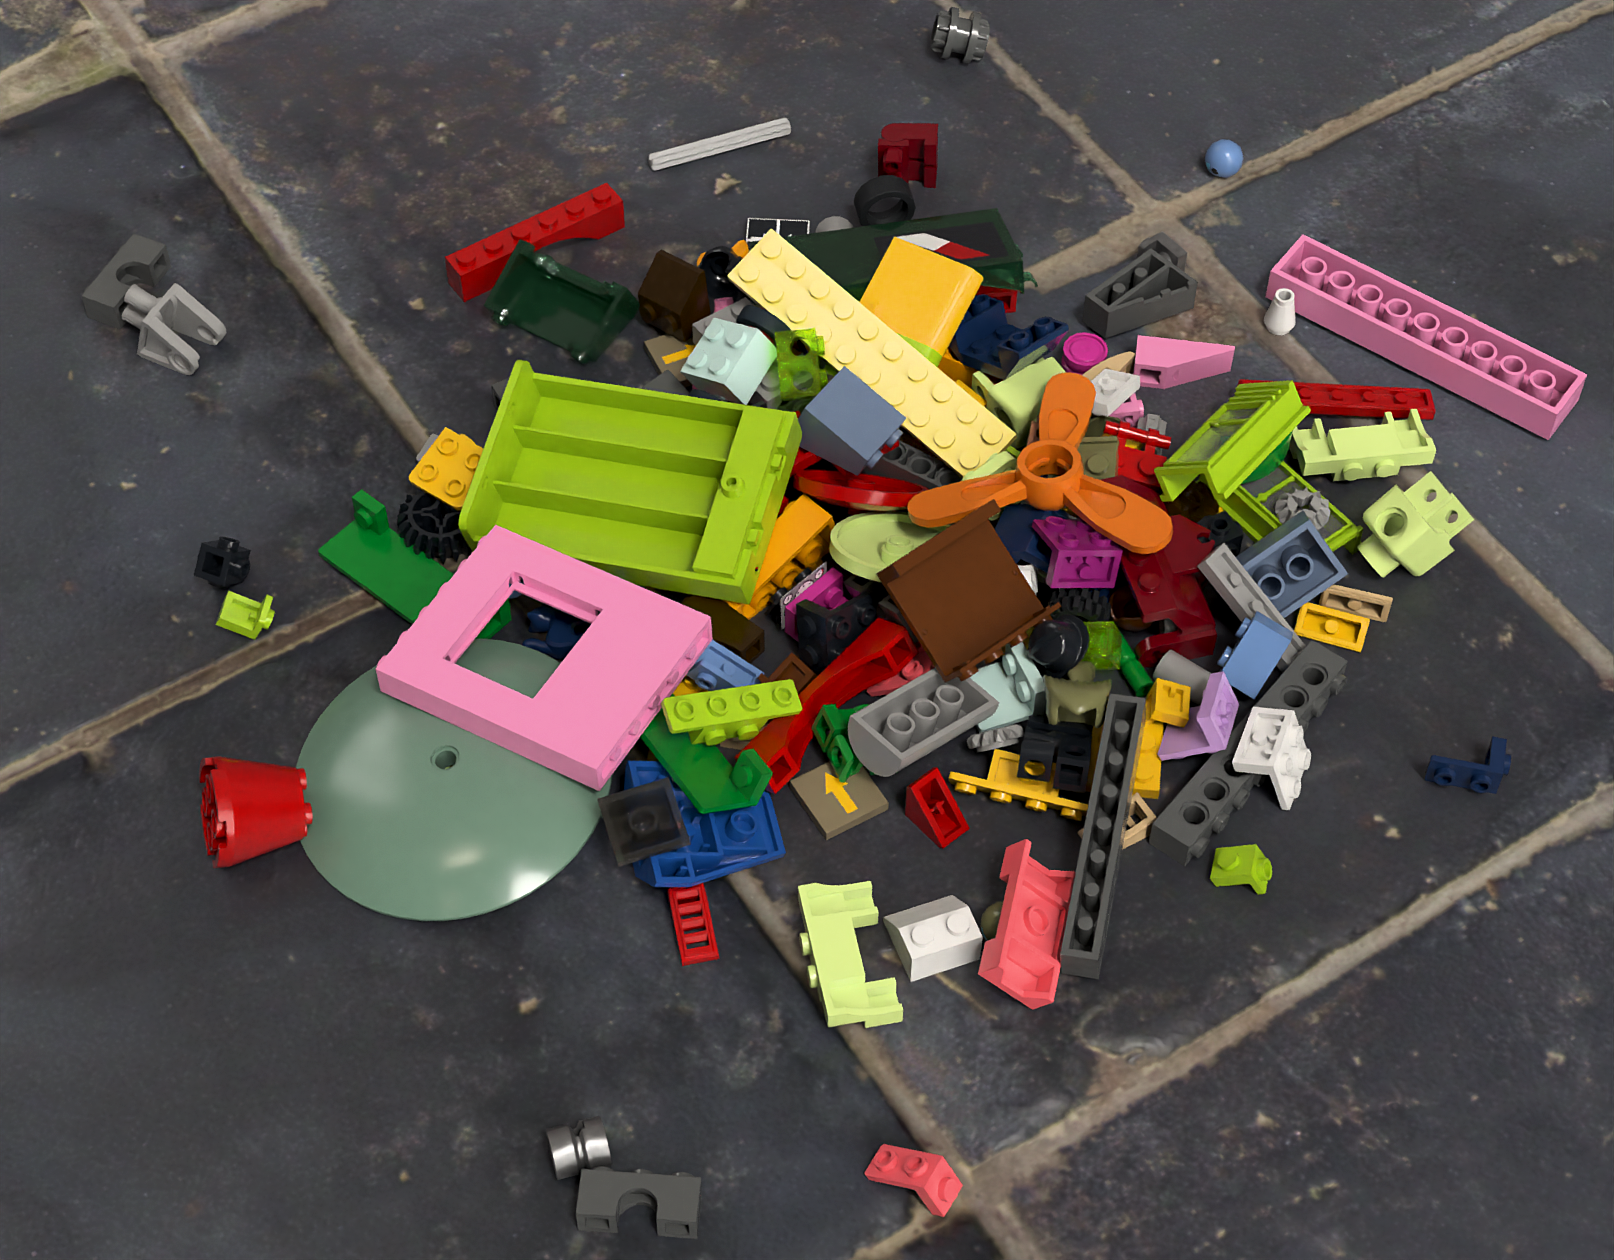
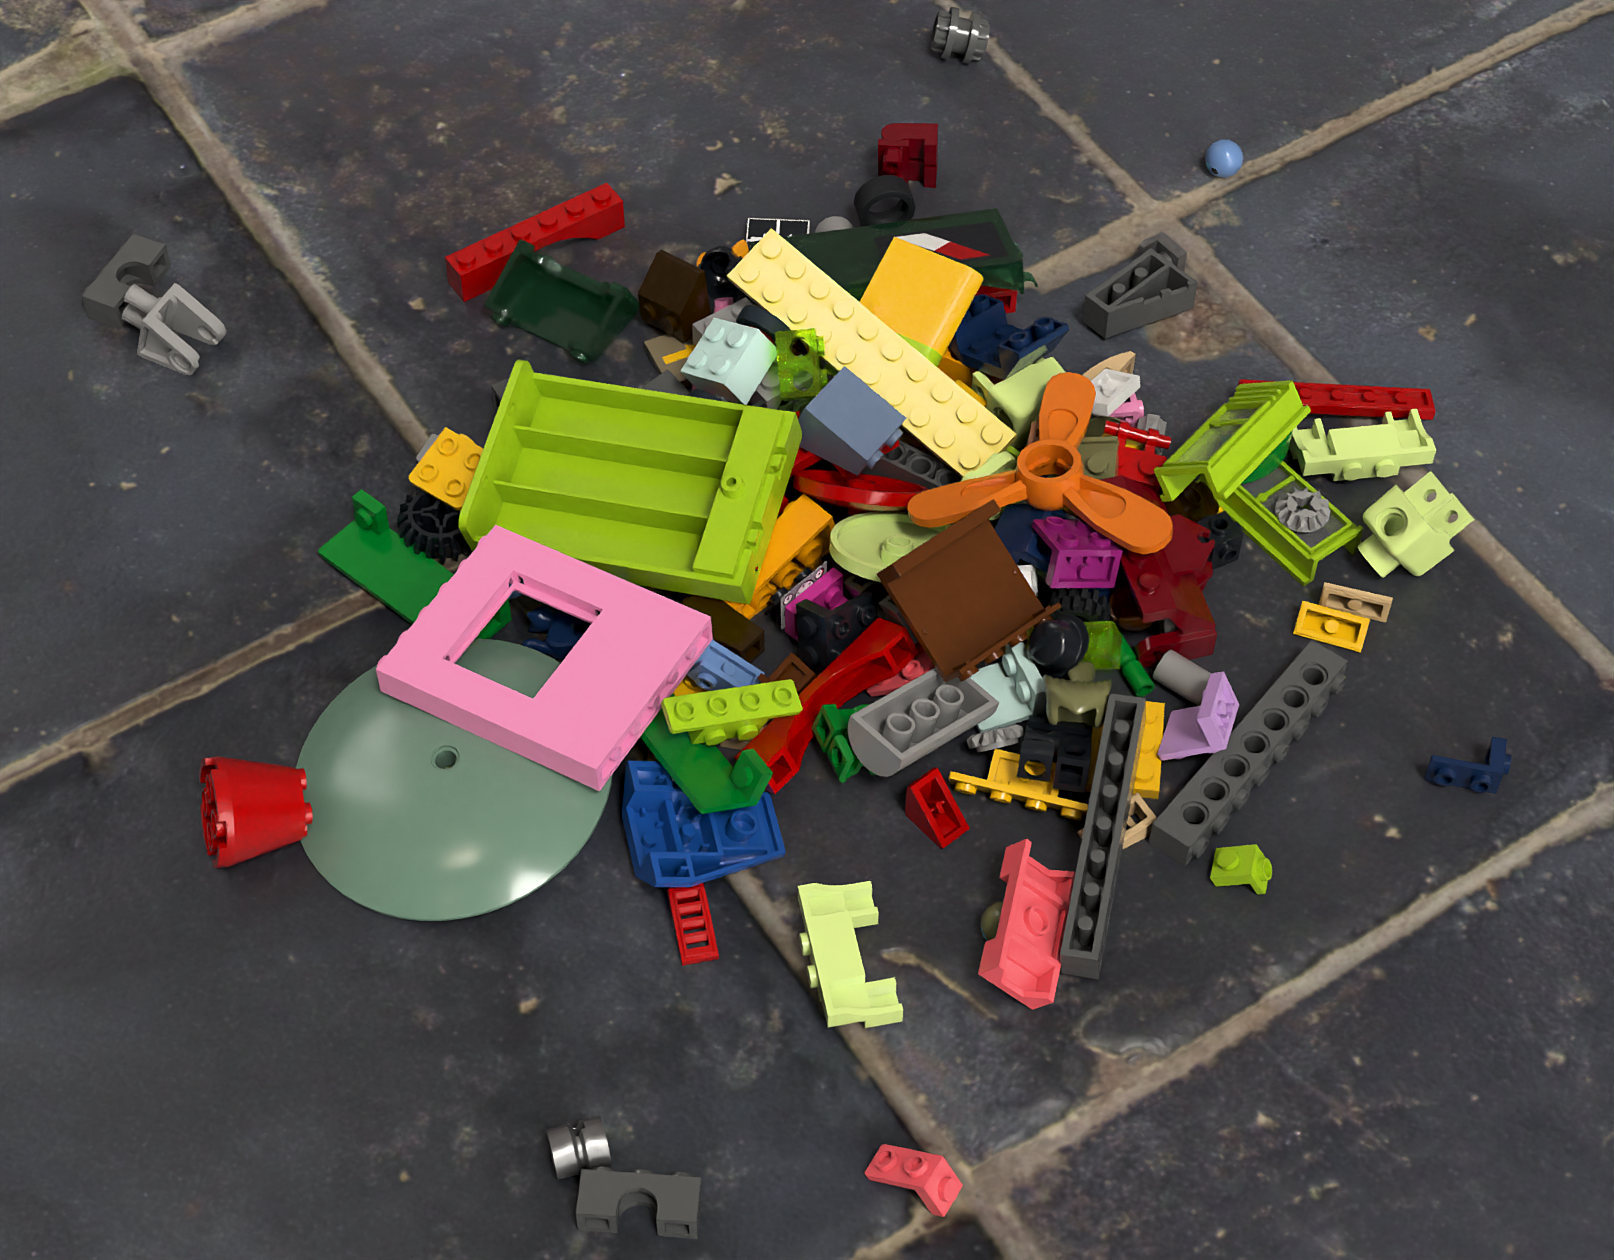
black brick [194,536,251,588] -> none
lime bracket [216,590,275,640] -> none
clear smoke slope [597,777,691,867] -> none
axle [648,117,791,171] -> none
dark tan tile [790,755,889,840] -> none
white slope [883,895,983,982] -> none
dark pink wheel [1061,332,1108,375] -> none
bright pink slope [1133,335,1235,389] -> none
yellow bracket [1146,678,1191,728] -> none
light grey plate [1197,543,1306,673] -> none
medium blue brick [1217,611,1293,699] -> none
white bracket [1232,707,1311,810] -> none
sand blue slope [1236,510,1348,618] -> none
white cone [1264,288,1296,335] -> none
bright pink brick [1265,234,1587,440] -> none

